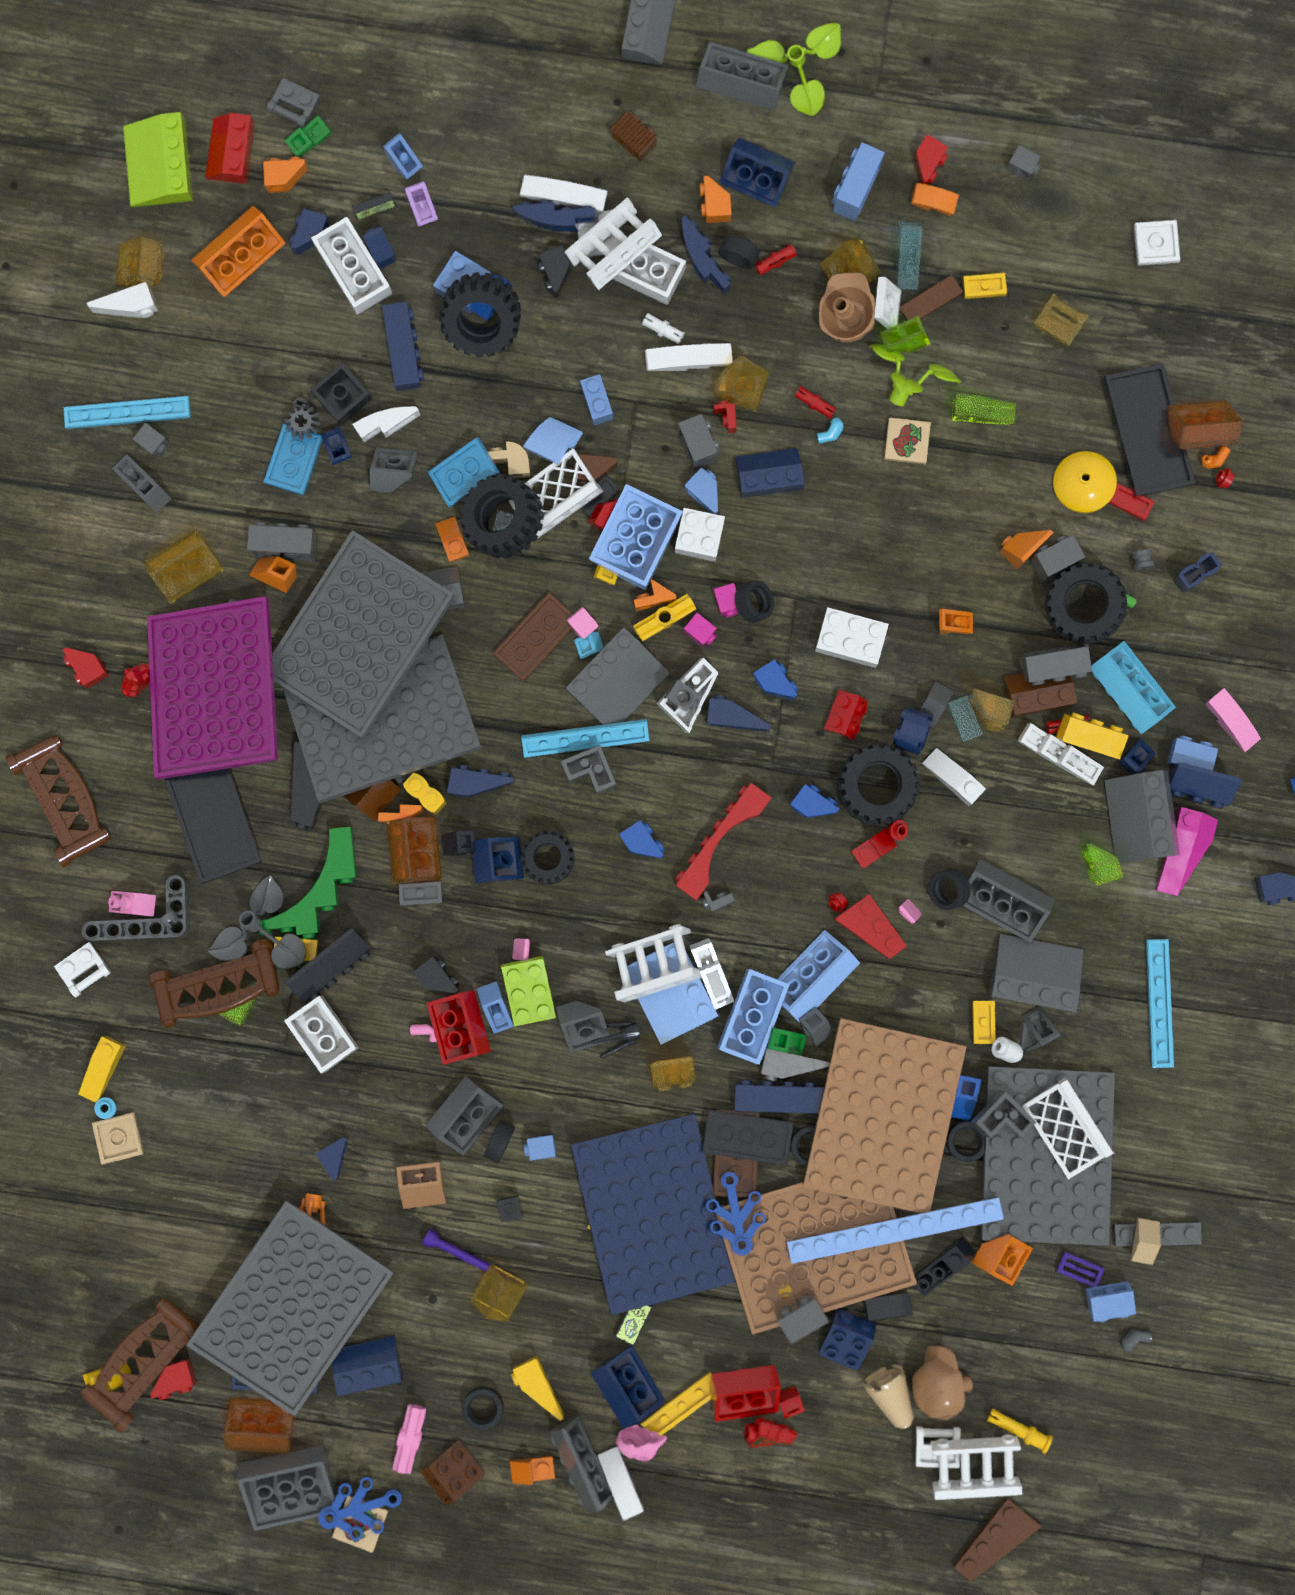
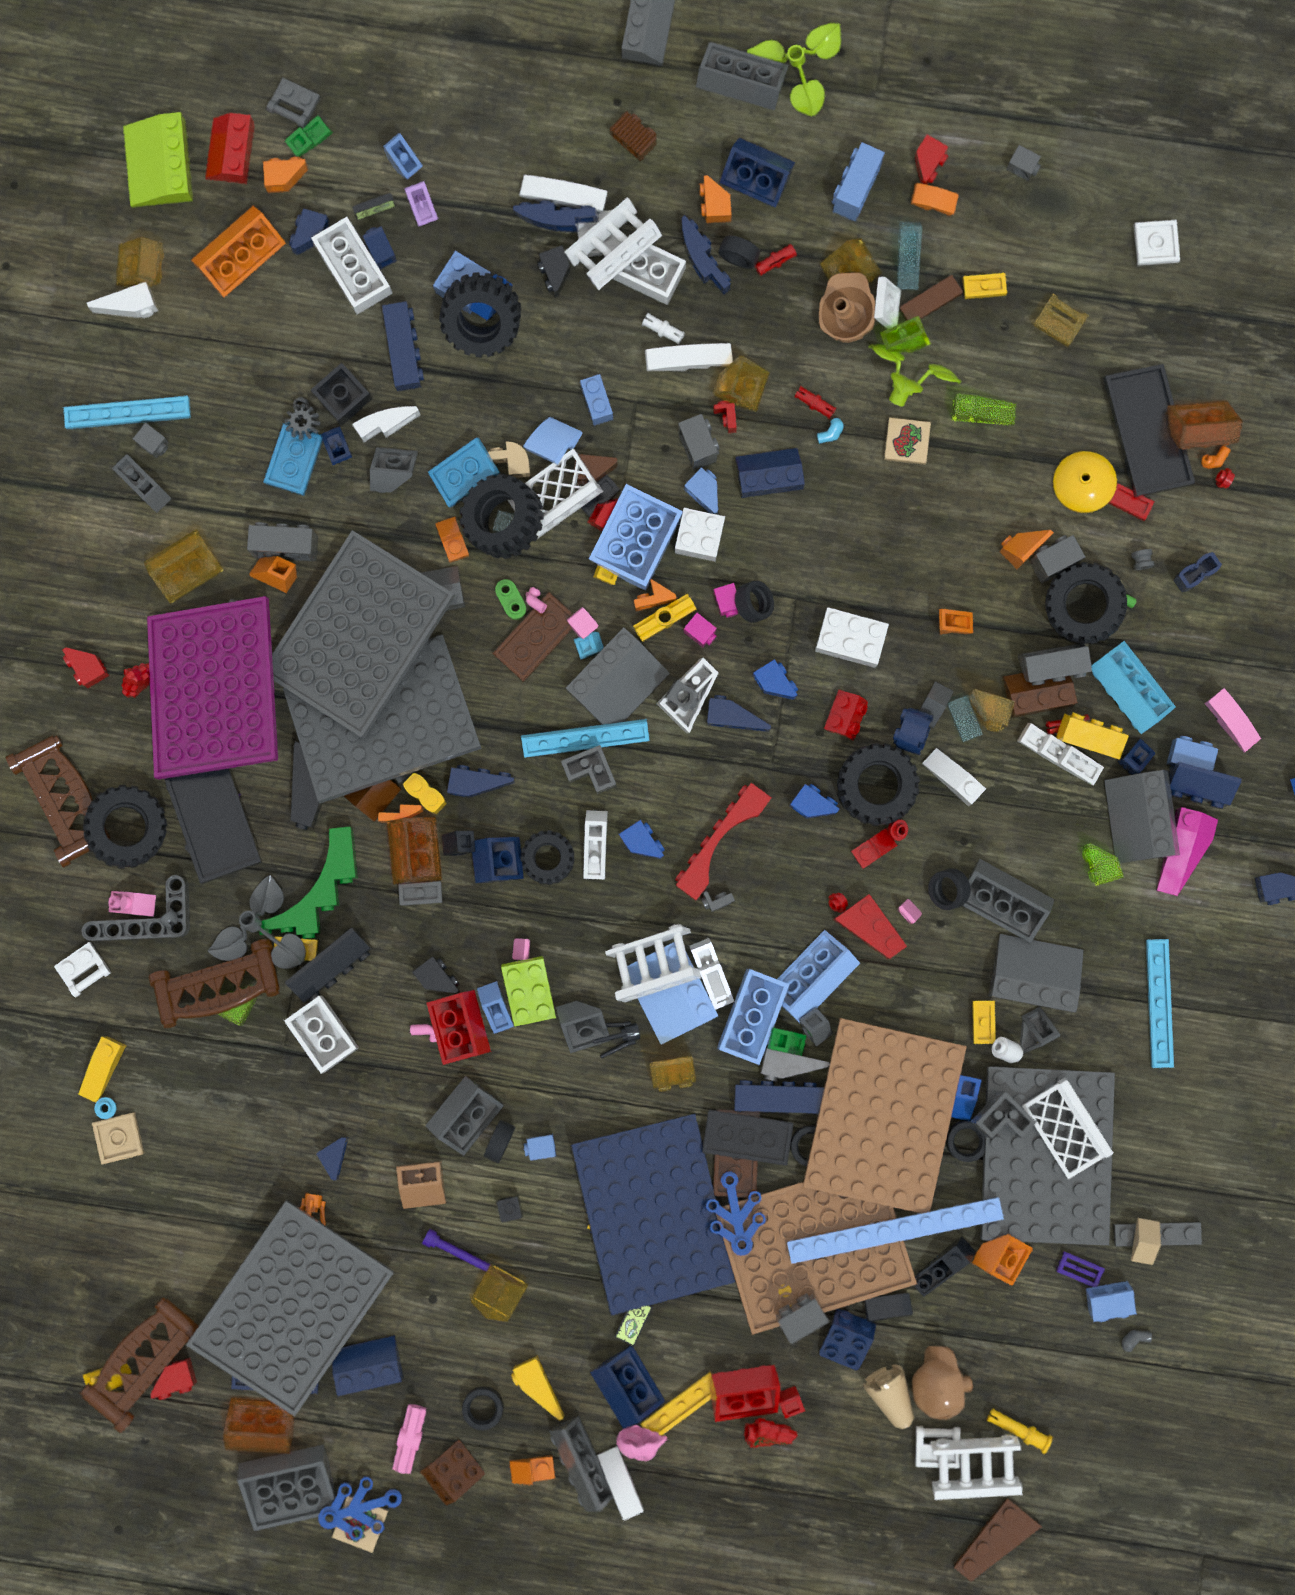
none -> black tyre [83,785,167,869]
none -> bright green plate [495,580,526,620]
none -> bright pink arm [525,587,547,613]
none -> white slope [584,810,608,879]

